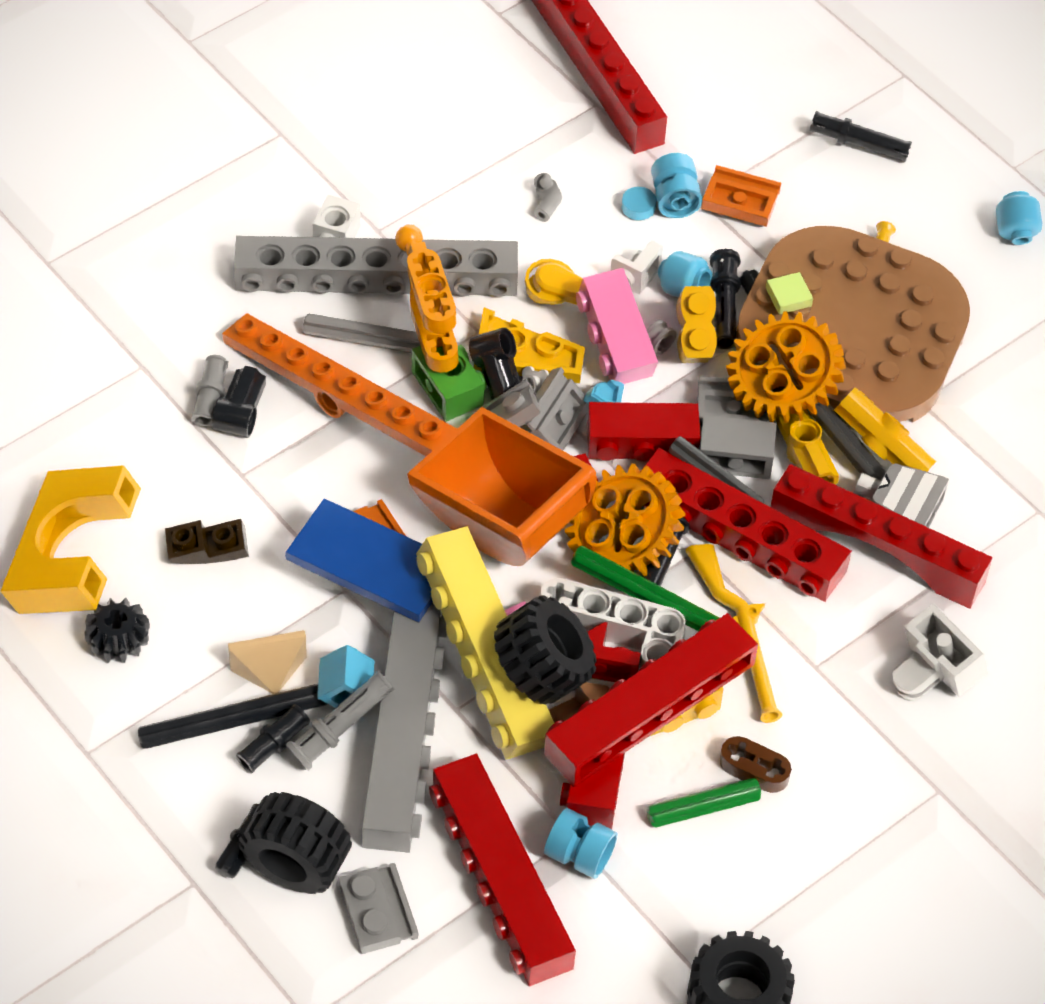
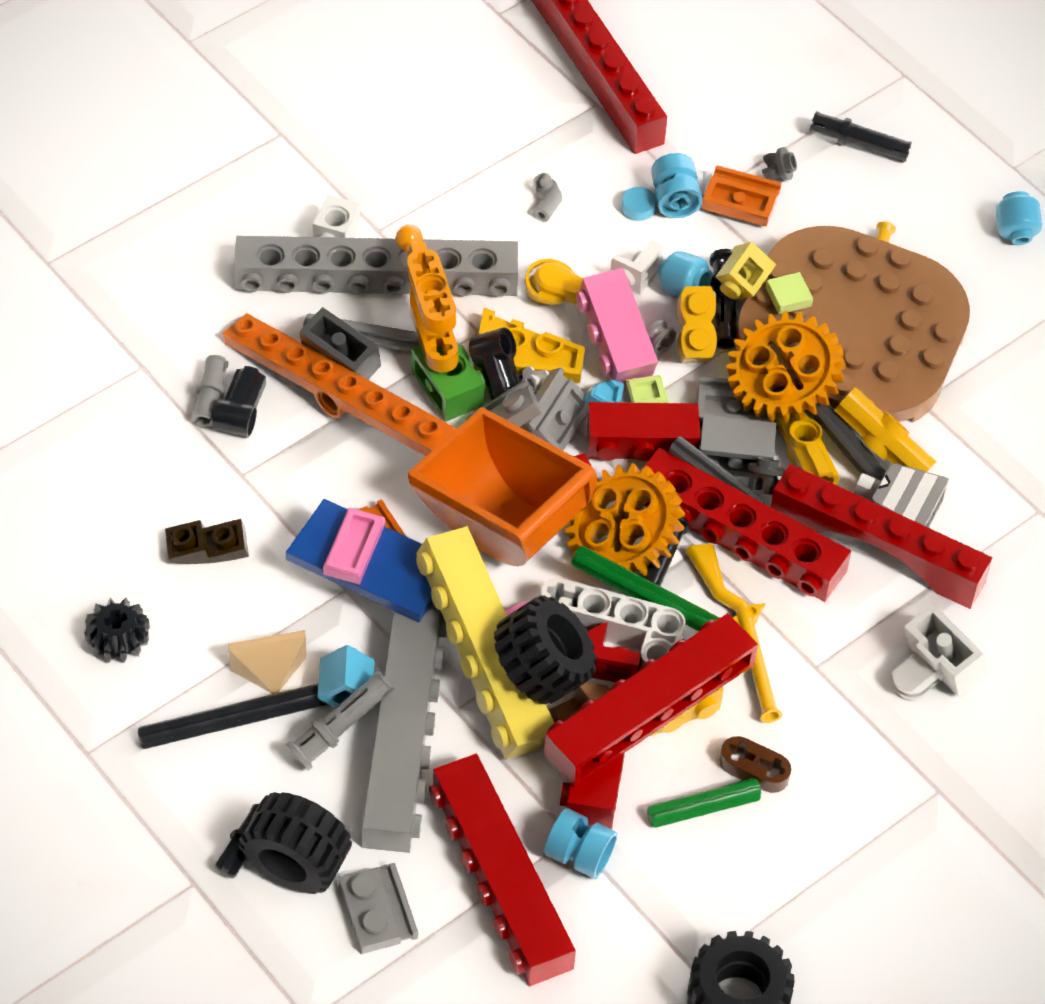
yellow arch [0,465,141,614] -> none
black pin [236,704,310,774] -> none
none -> dark grey brick [299,307,381,380]
none -> bright pink tile [323,508,385,585]
none -> yellowish green tile [625,375,669,403]
none -> light yellow brick [715,241,776,300]
none -> dark grey plate [748,457,785,495]
none -> dark grey plate [762,147,797,181]

